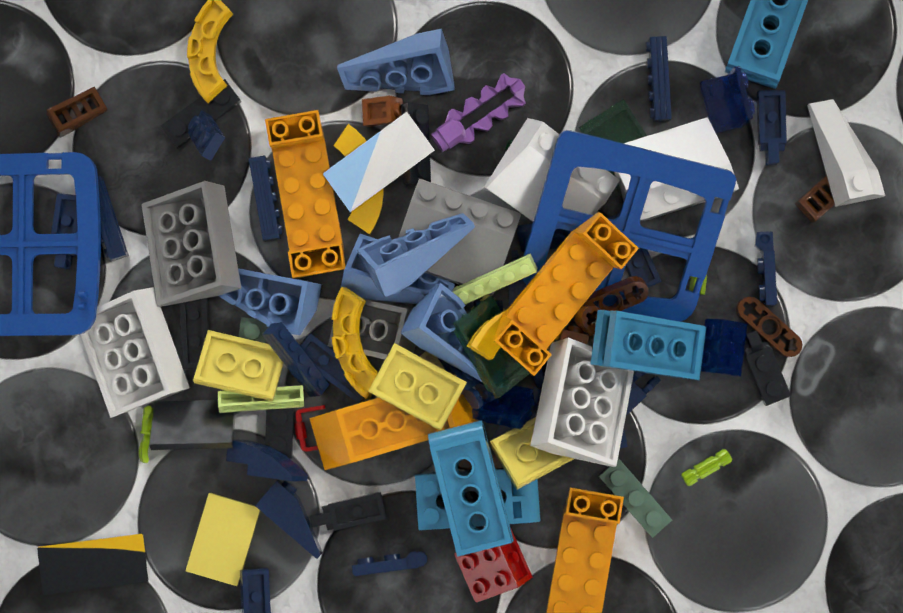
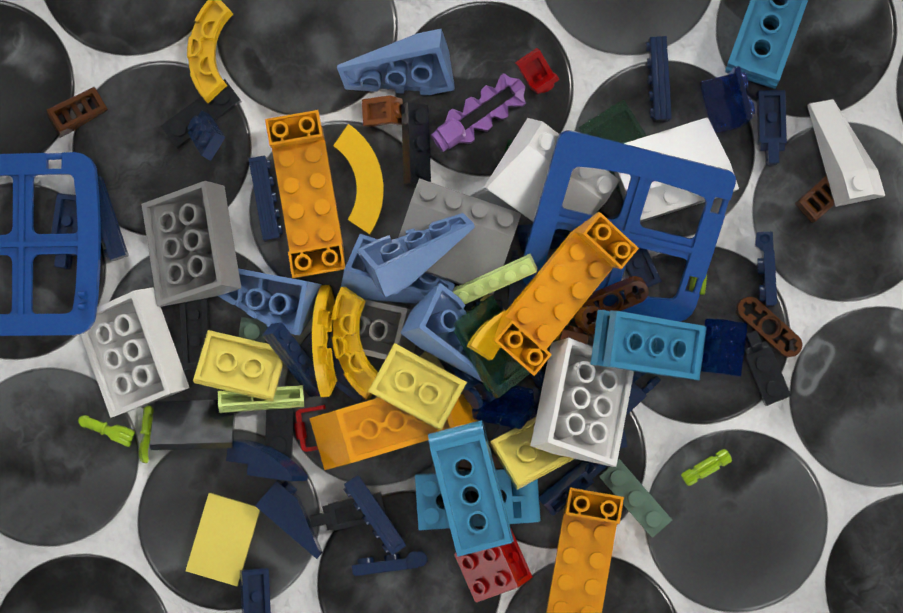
black sticker [37,534,148,595] -> none
sticker [323,112,435,212] -> none
none -> lime piece [78,415,135,447]
none -> yellow tile [312,285,337,397]
none -> dark blue piece [343,474,406,555]
none -> red bracket [515,48,559,94]
none -> dark blue hinge [539,461,607,515]

